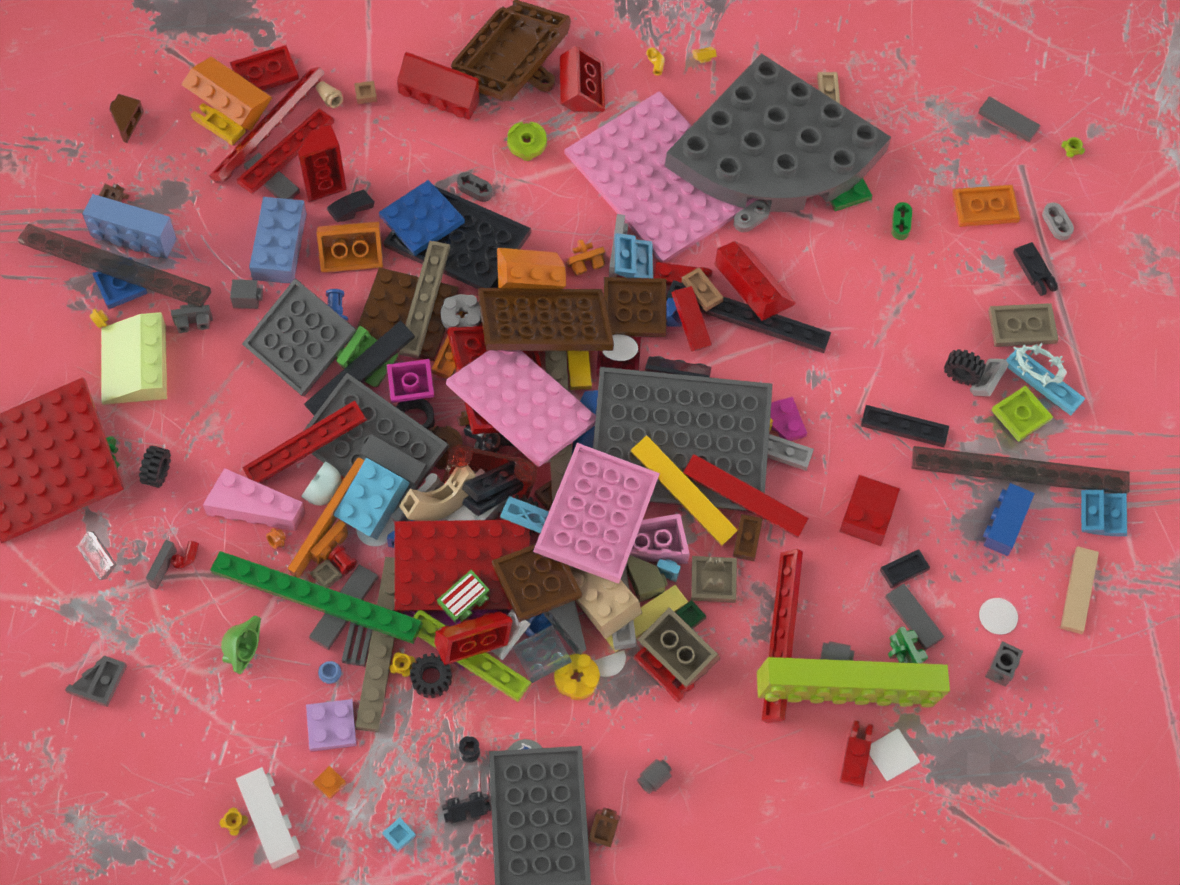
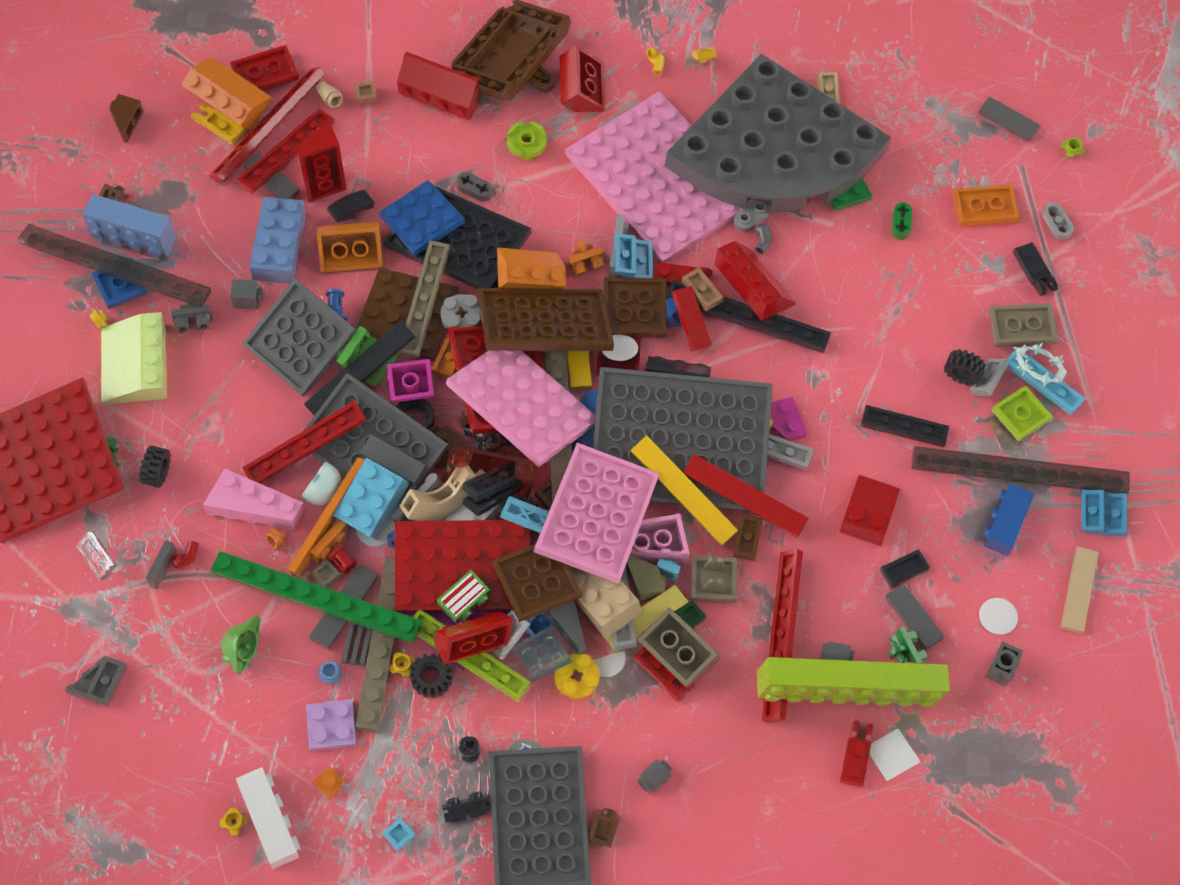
none -> dark grey arm [755,224,773,254]

